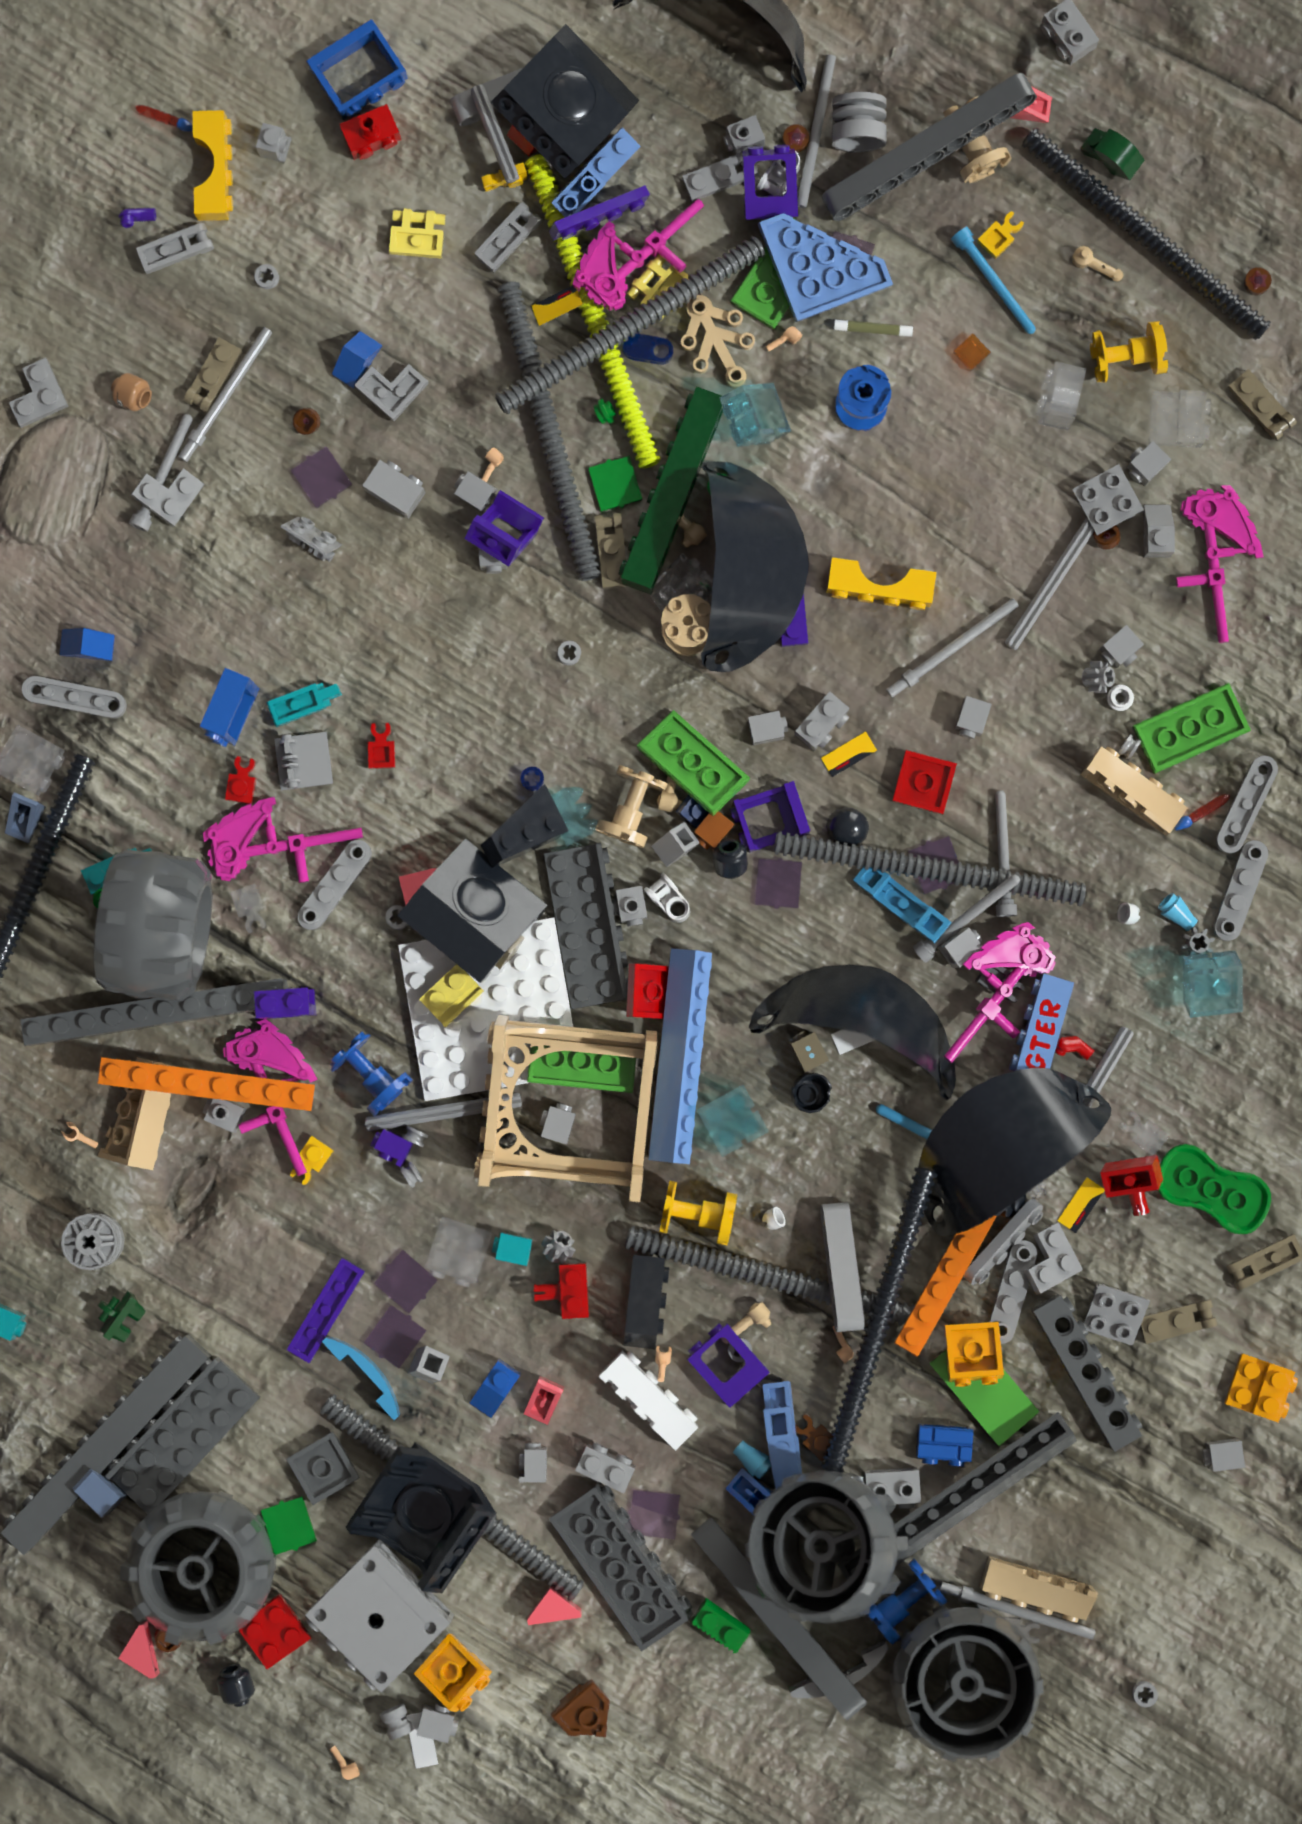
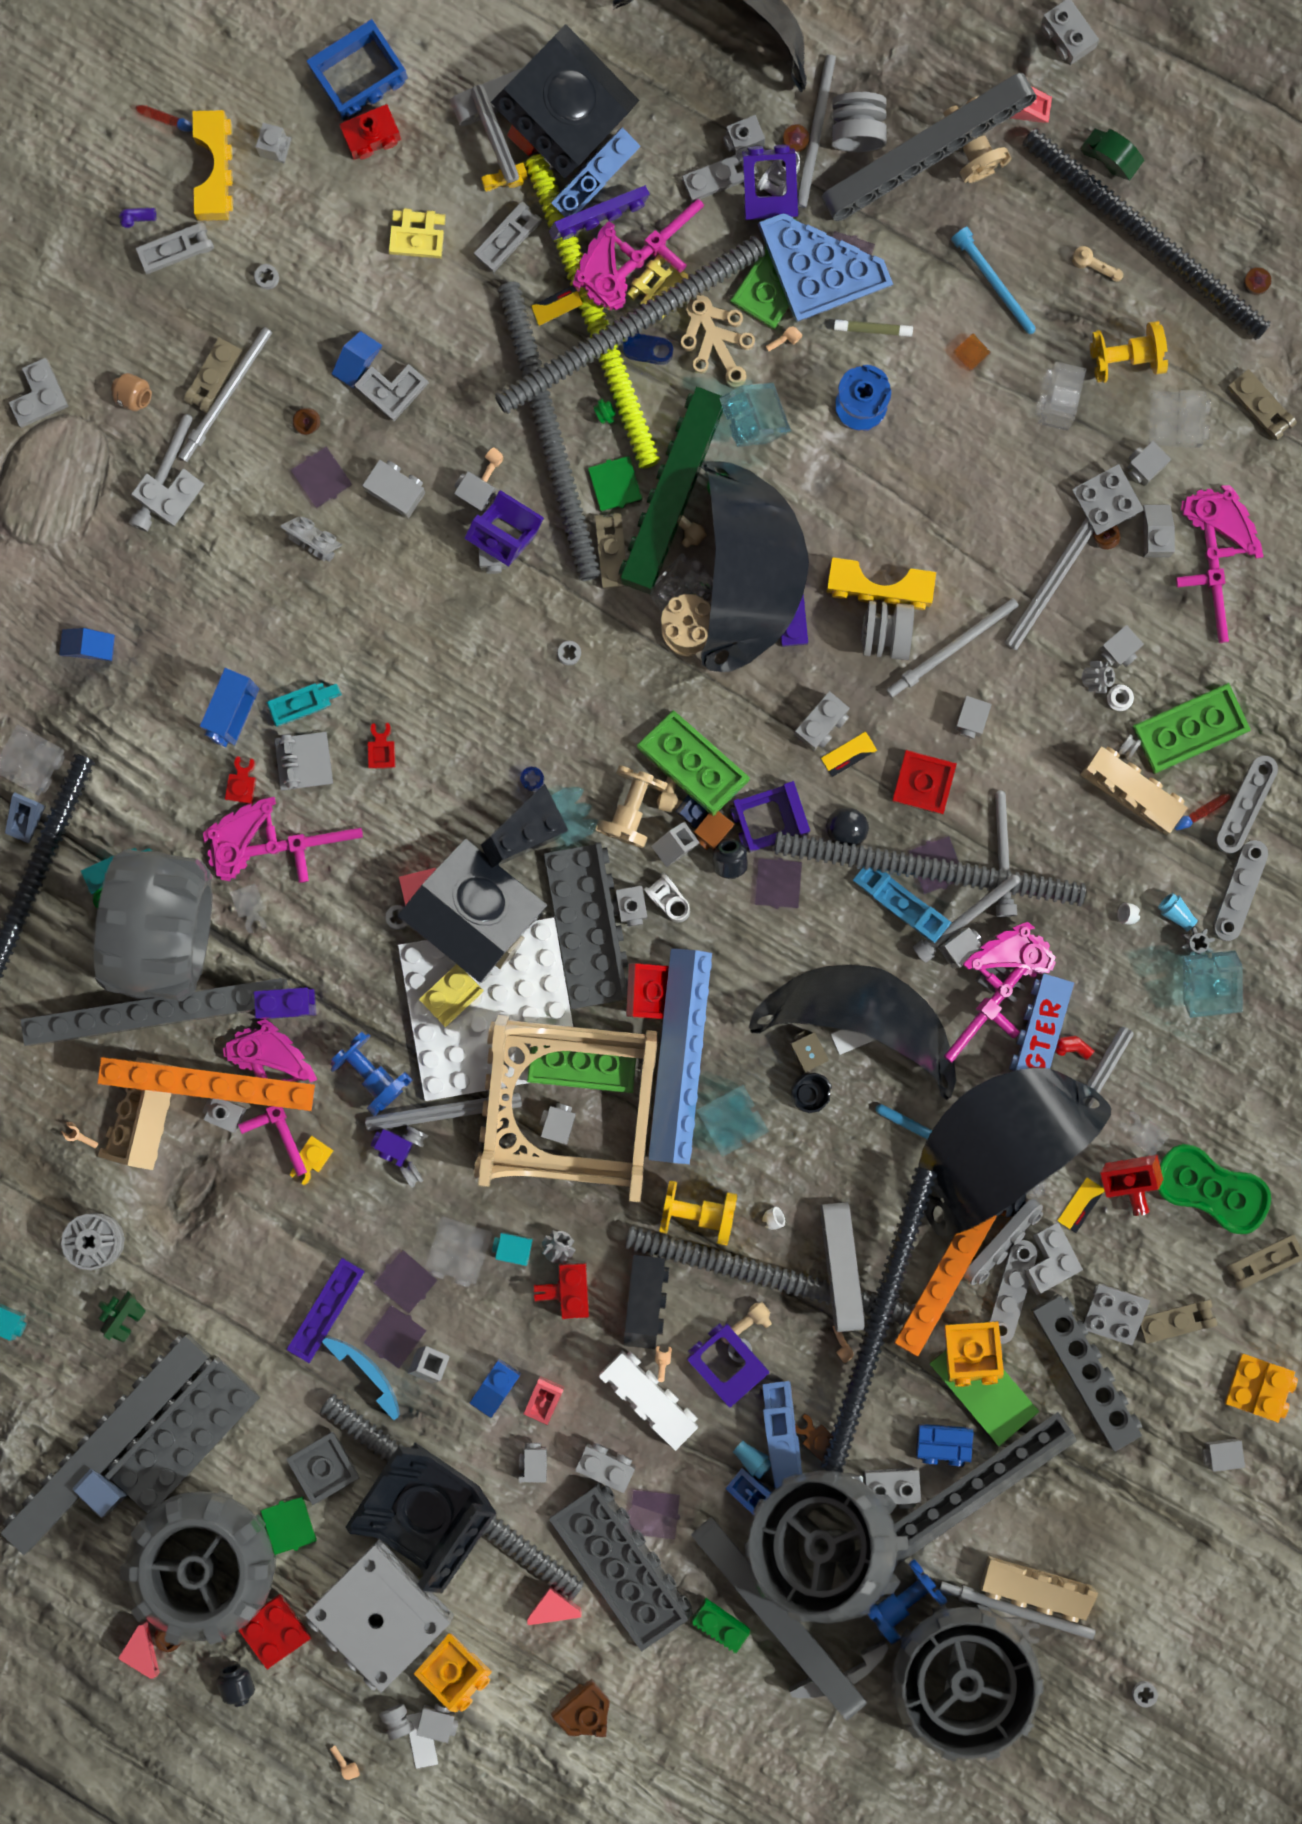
light grey plate [22,676,127,719] -> none
light grey plate [298,840,372,930] -> none
light grey brick [748,711,788,746] -> none
yellow plate [977,211,1024,260] -> none
none -> light grey wheel [861,601,914,660]

